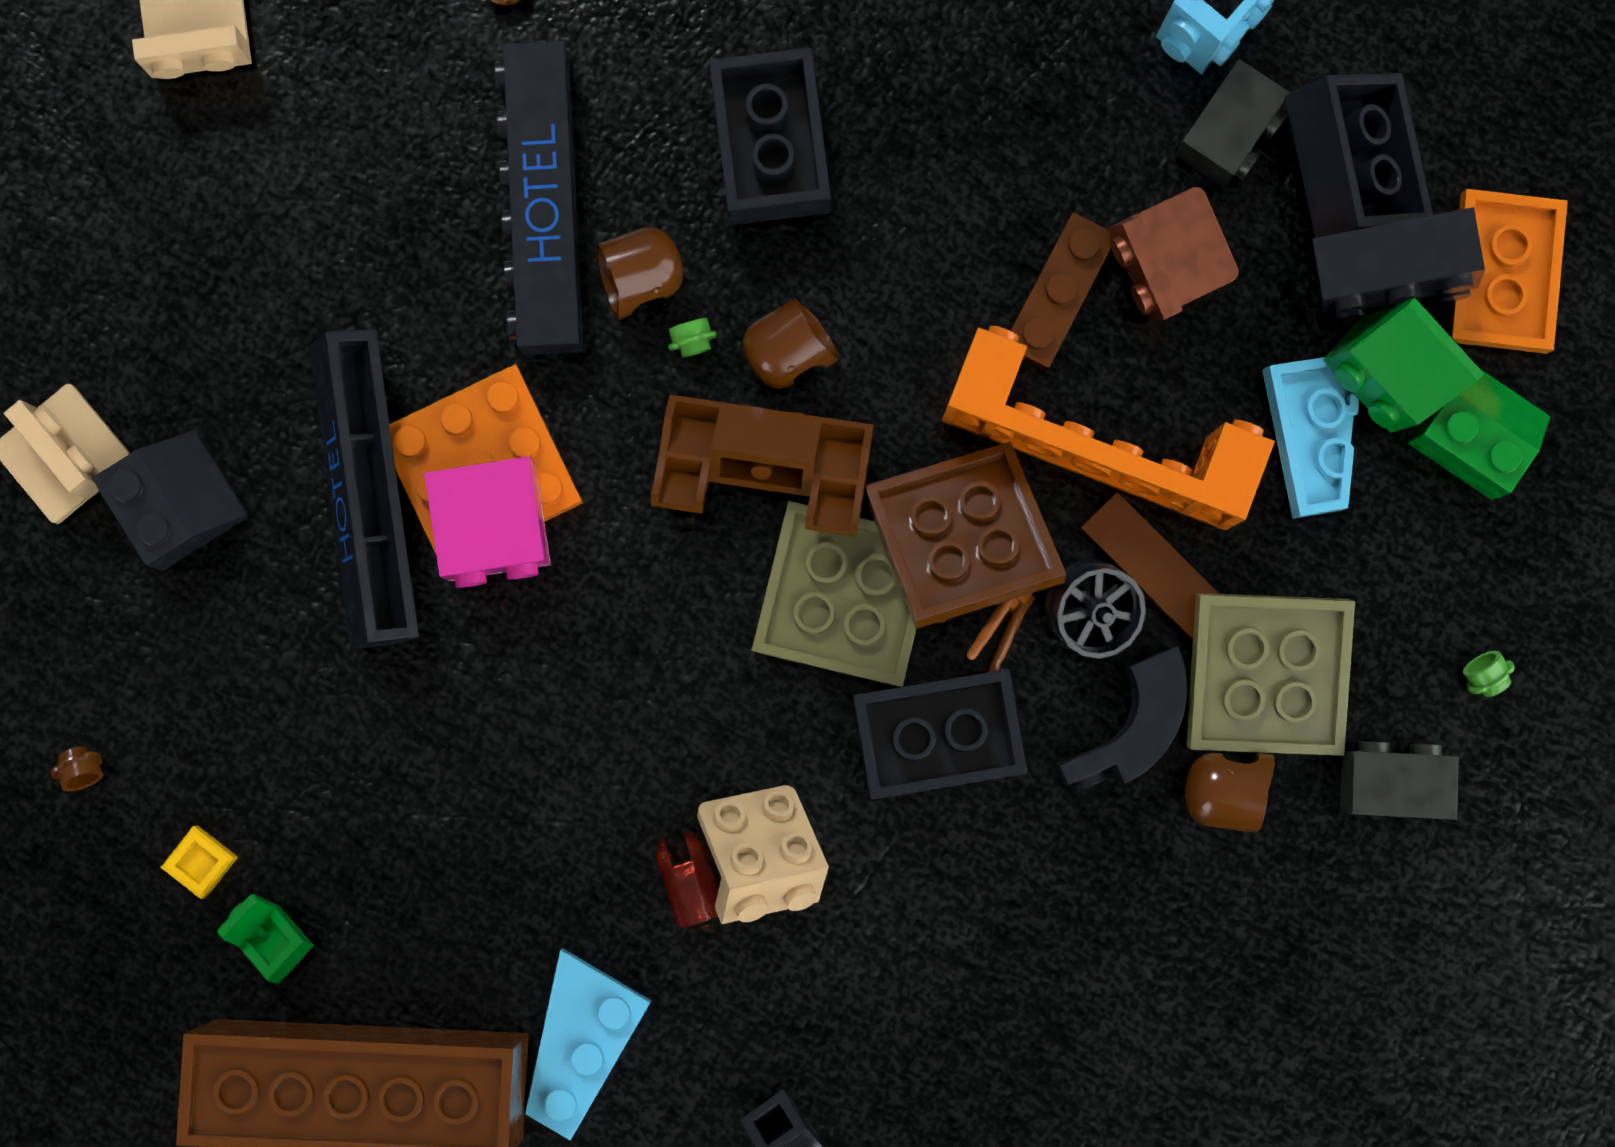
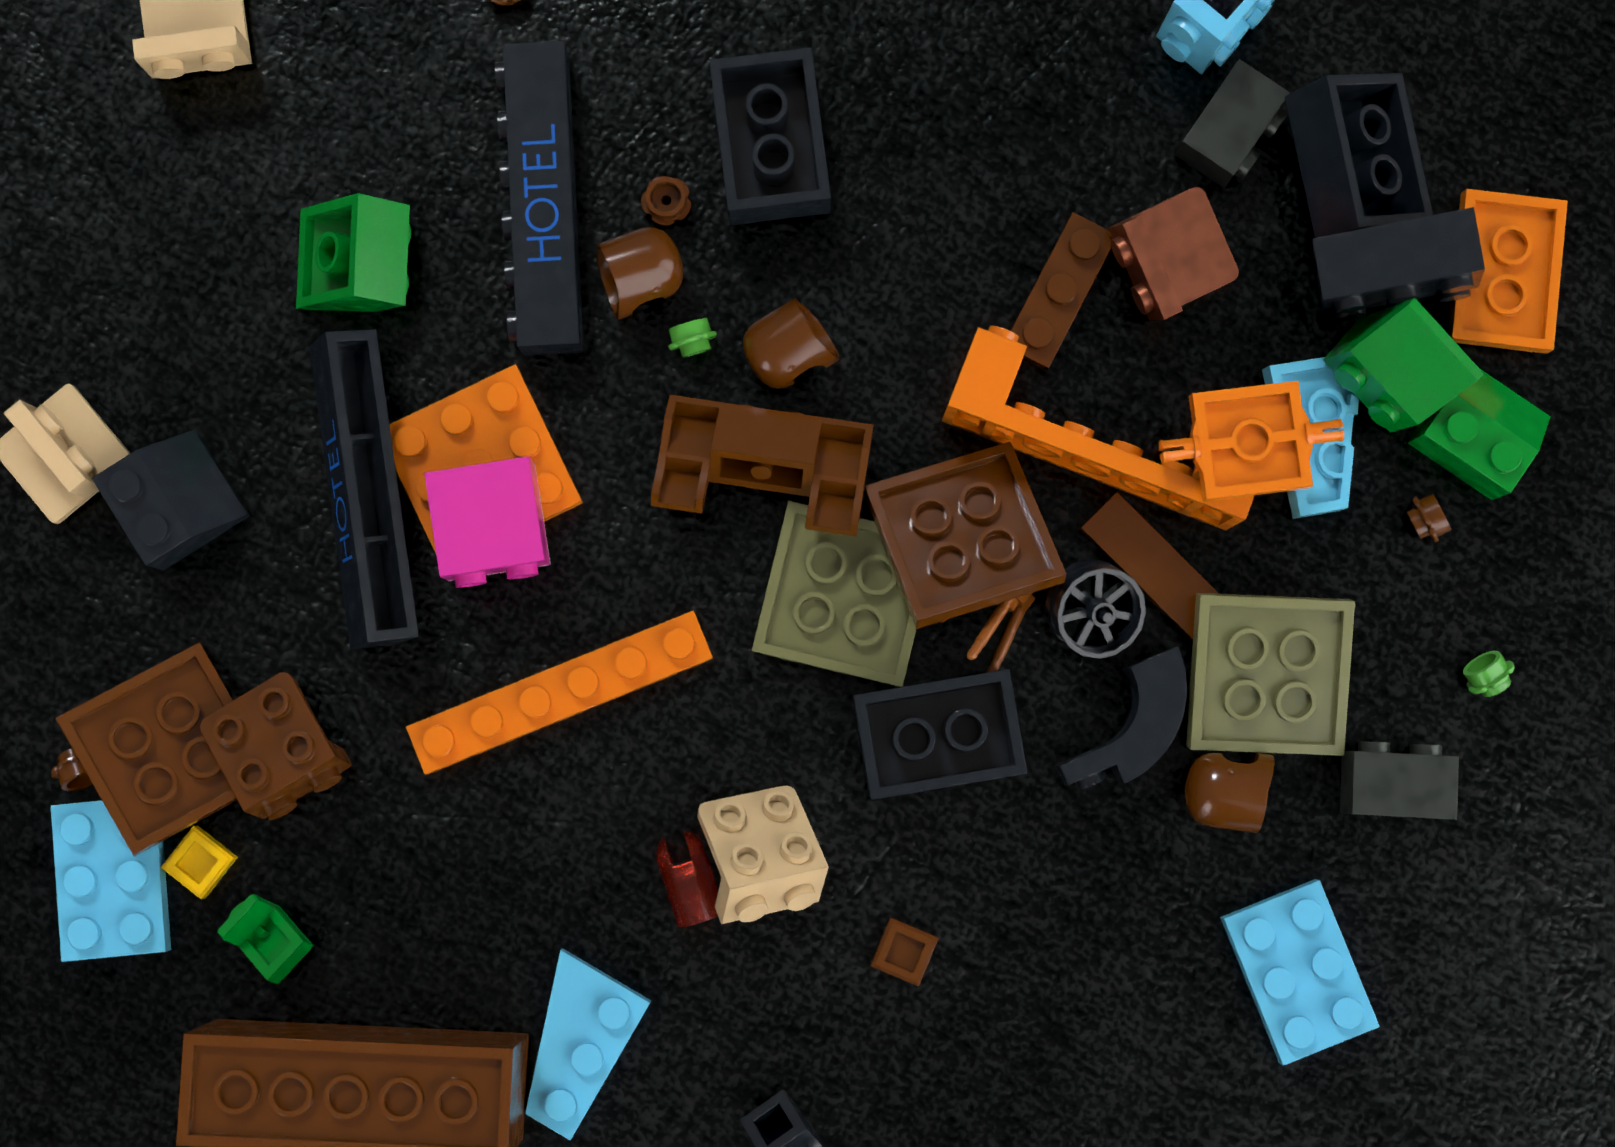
none -> medium azure plate [51,800,171,962]
none -> reddish brown plate [56,642,237,857]
none -> reddish brown bracket [200,672,353,820]
none -> green slope [296,193,411,312]
none -> orange plate [406,610,713,775]
none -> reddish brown plate [641,176,691,226]
none -> reddish brown tile [870,917,939,986]
none -> orange plate [1159,381,1344,502]
none -> medium azure plate [1220,879,1380,1066]
none -> reddish brown plate [1407,494,1451,542]

